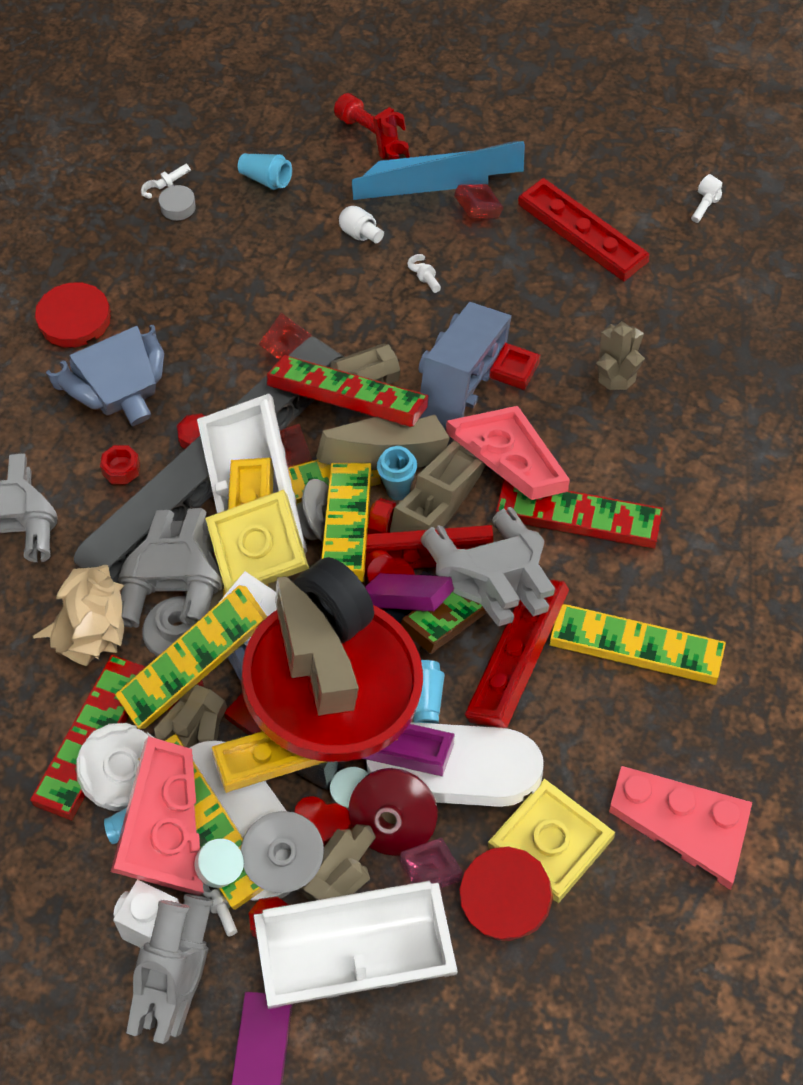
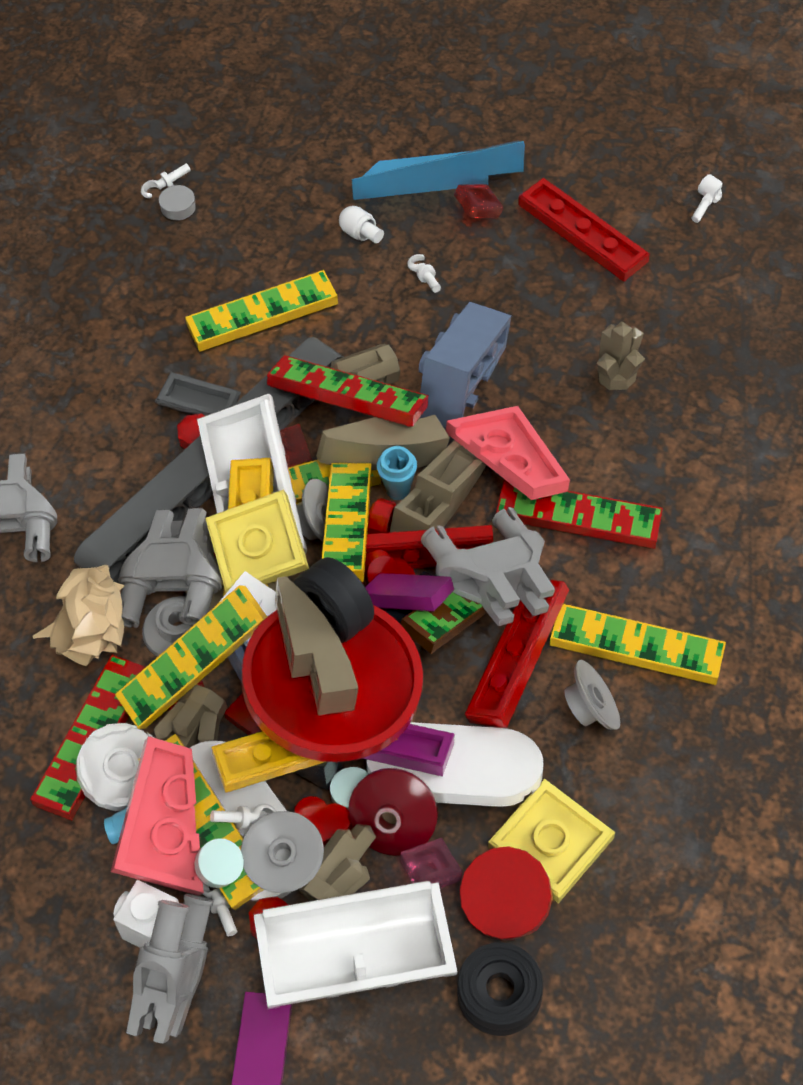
red tile [35,282,111,348] -> none
sand blue torso [46,325,165,426] -> none
red tile [100,445,140,484] -> none
medium azure cone [237,153,292,190] -> none
clear red tile [259,313,311,360] -> none
red bar [334,93,410,160] -> none
medium azure cone [413,660,445,724] -> none
red tile [490,342,540,390] -> none
coral wing [609,766,753,890] -> none
none -> dark grey tile [155,372,241,416]
none -> tile [185,270,338,352]
none -> white hand [210,804,277,829]
none -> black tyre [457,942,543,1036]
none -> light grey piece [565,660,621,730]

